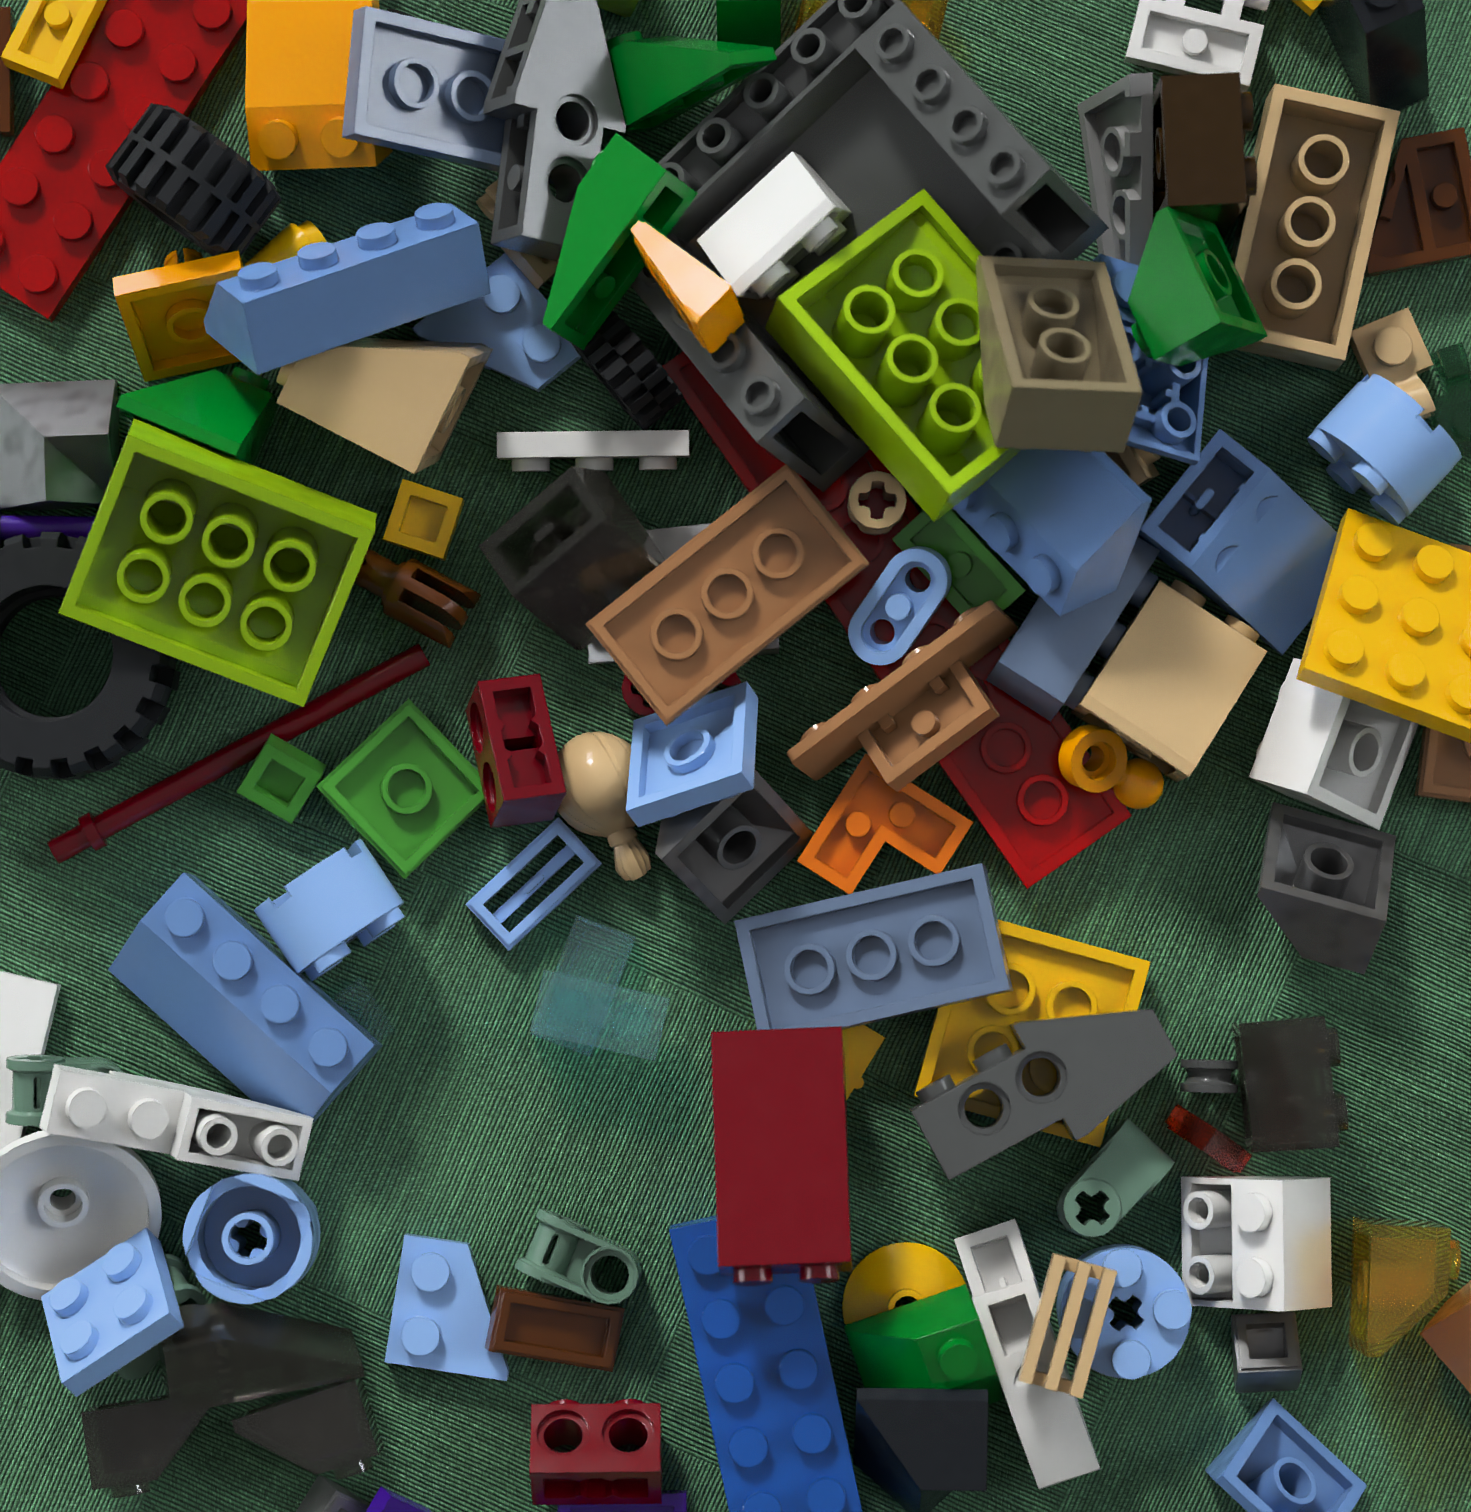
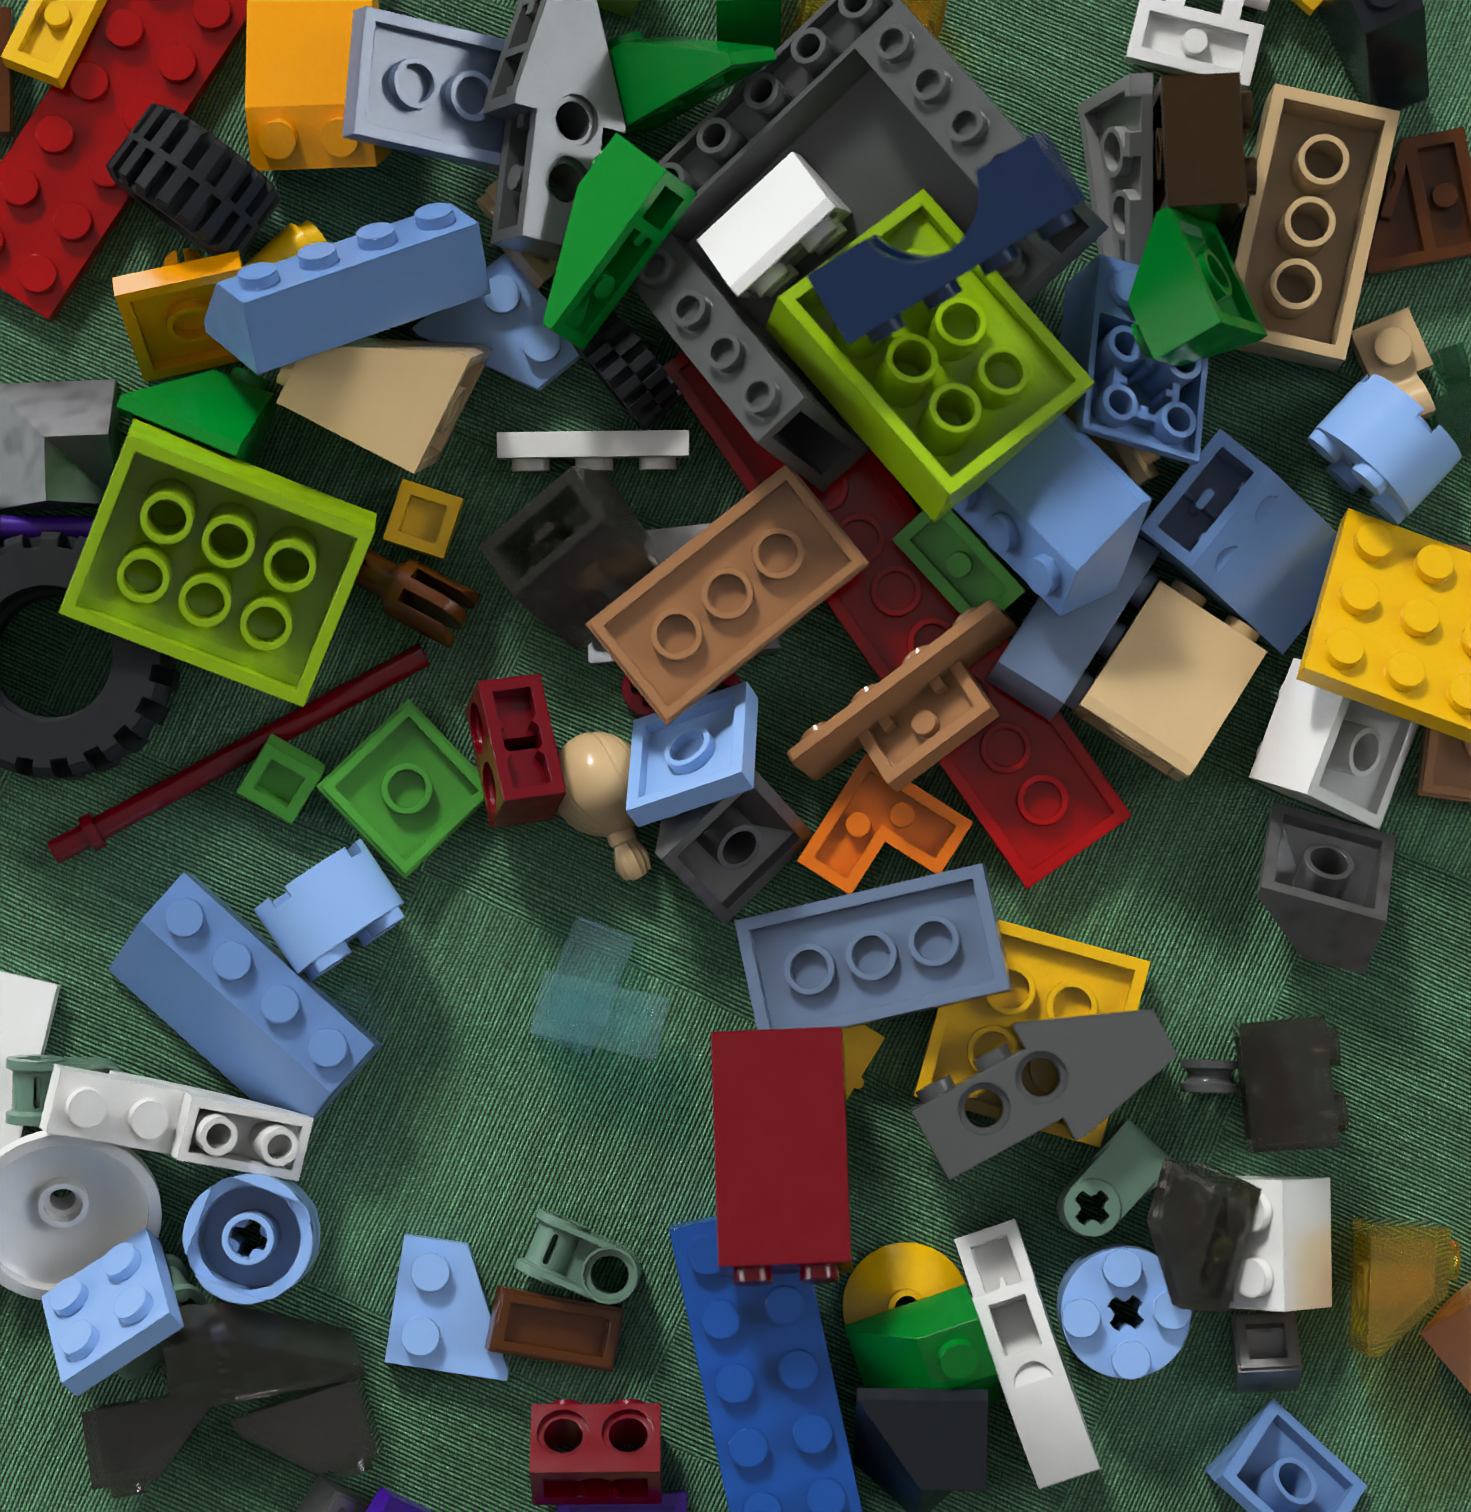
light blue tile [465,817,602,951] -> none
slope [630,221,745,353] -> none
tan bush [847,471,907,536] -> none
light blue plate [848,546,952,665] -> none
dark tan slope [976,256,1143,452] -> none
tan tile [1018,1253,1117,1399] -> none
light orange plate [1058,724,1164,809] -> none
clear red tile [1165,1104,1252,1173] -> none
none -> dark blue arch [806,130,1086,345]
none -> clear smoke slope [1147,1159,1262,1312]

